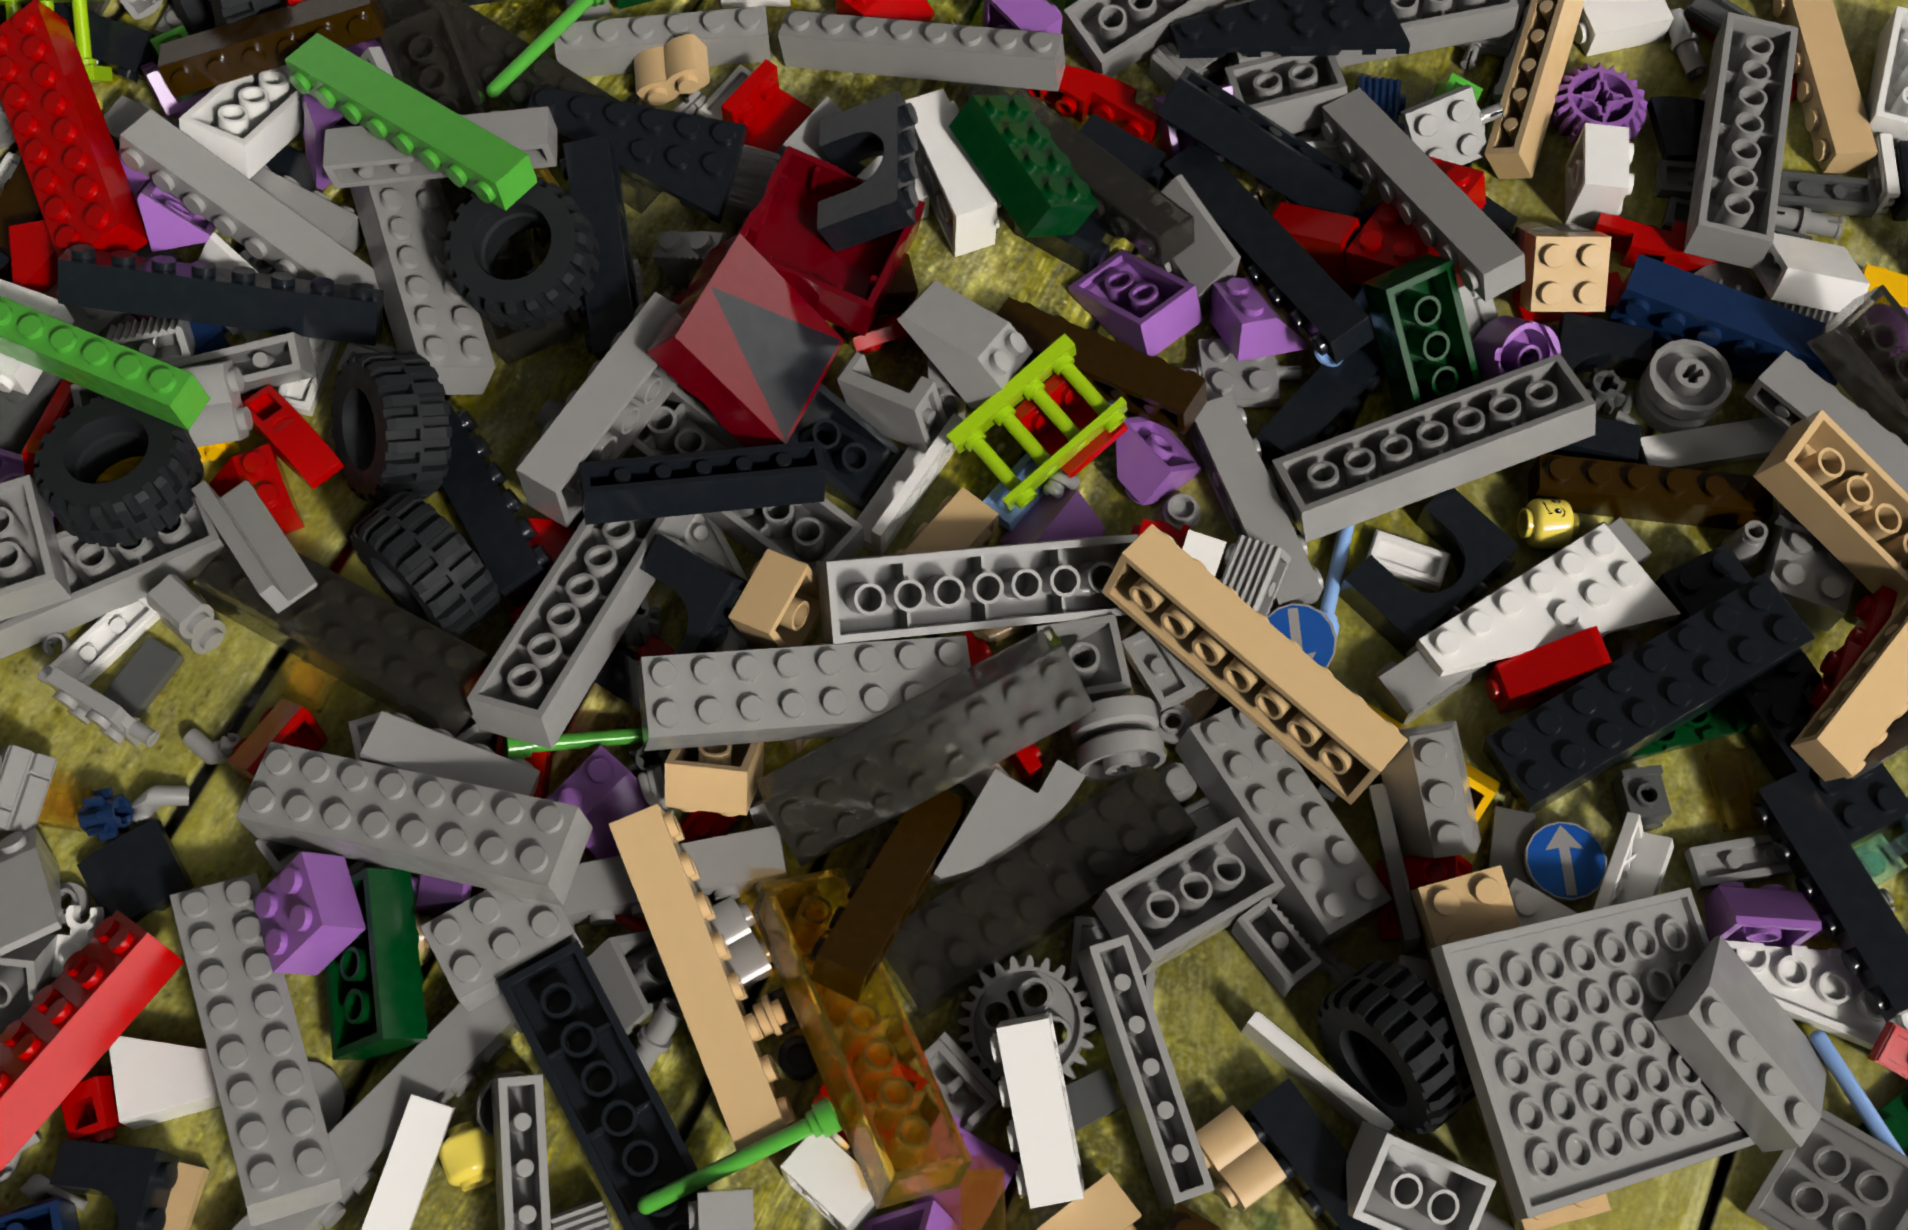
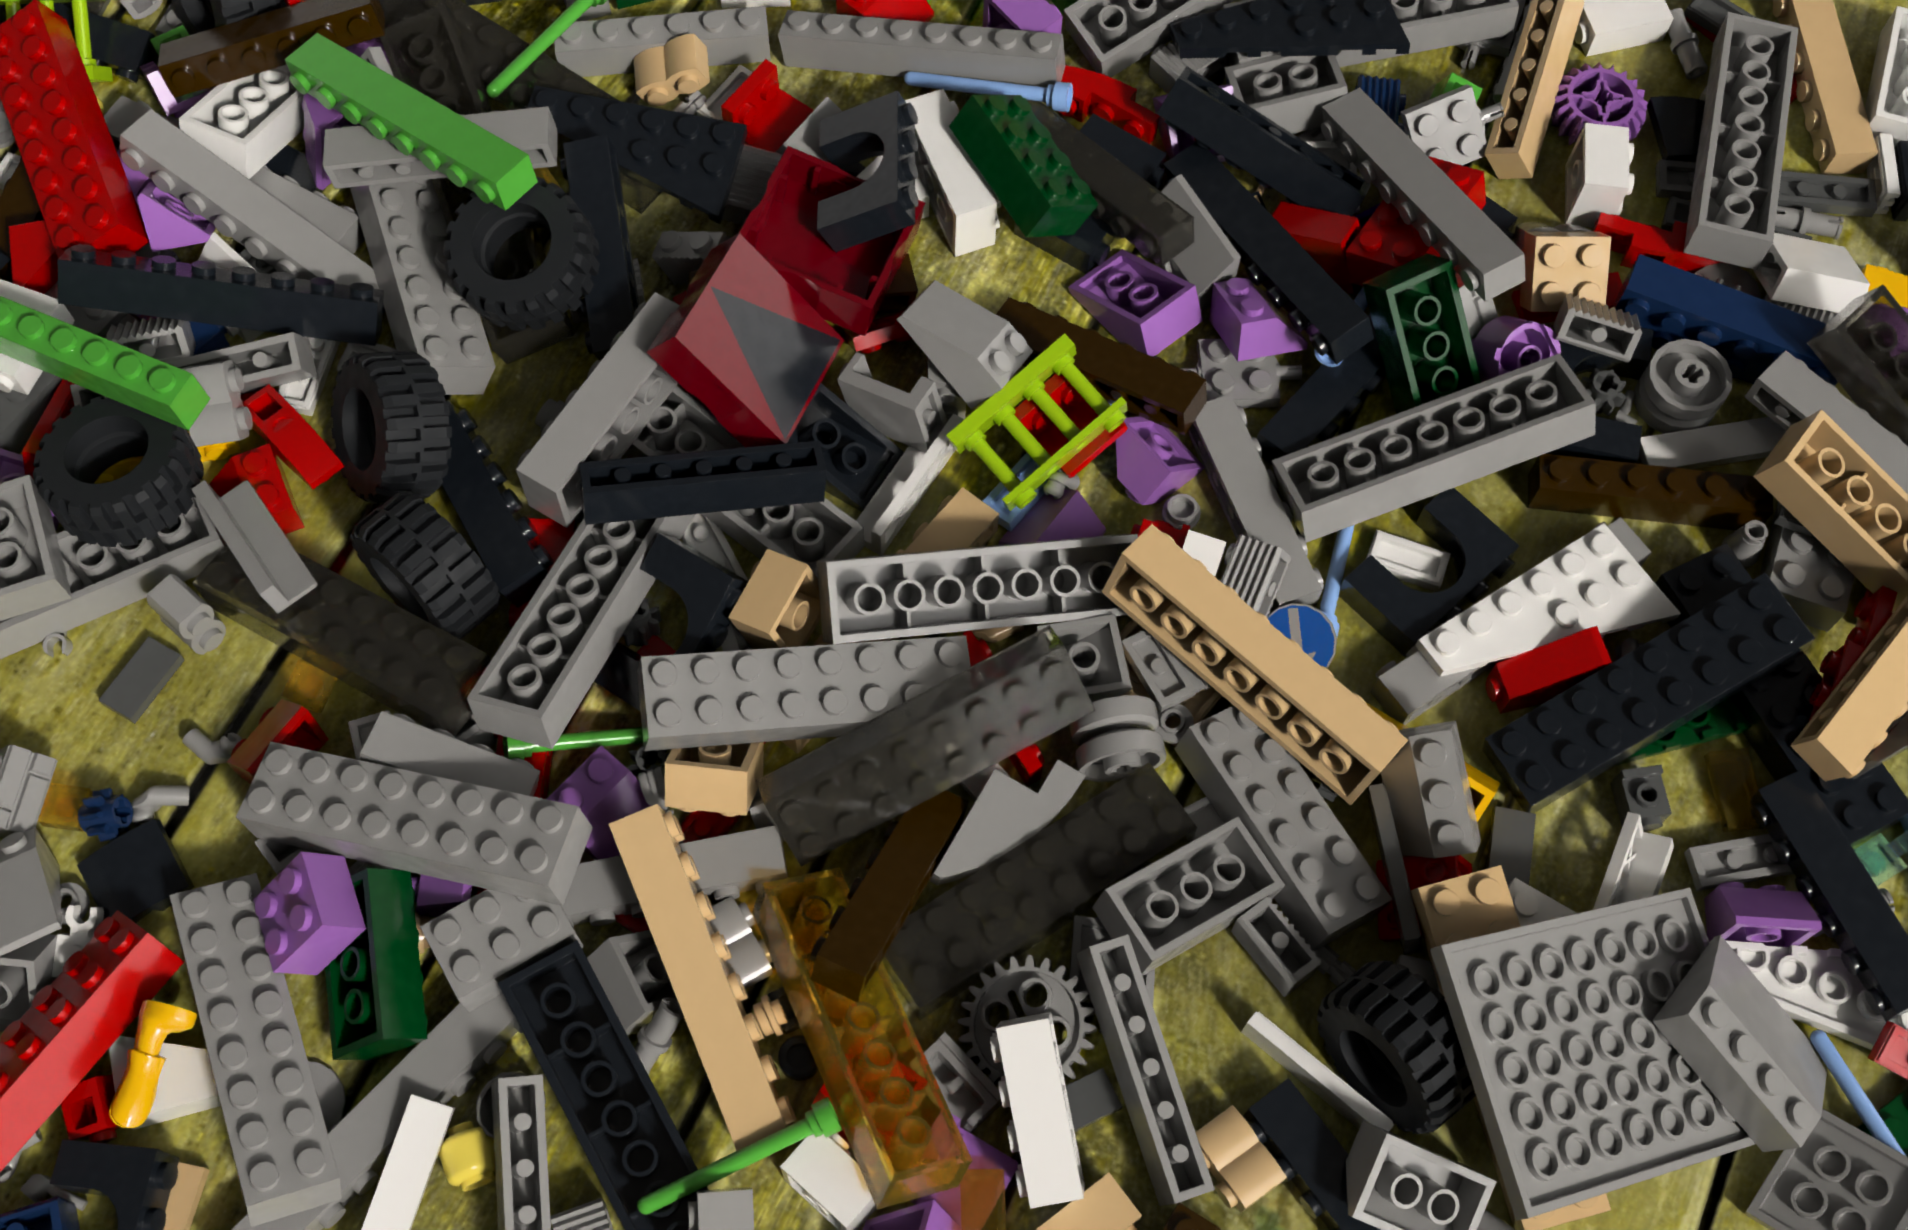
light grey plate [37,665,159,748] -> none
white tile [49,597,160,686] -> none
light grey plate [1156,763,1197,803] -> none
light yellow head [1517,498,1579,549] -> none
blue piece [1524,821,1607,902] -> none
none -> yellow piece [109,1000,198,1128]
none -> light blue piece [904,71,1073,112]
none -> light grey brick [1553,293,1642,362]

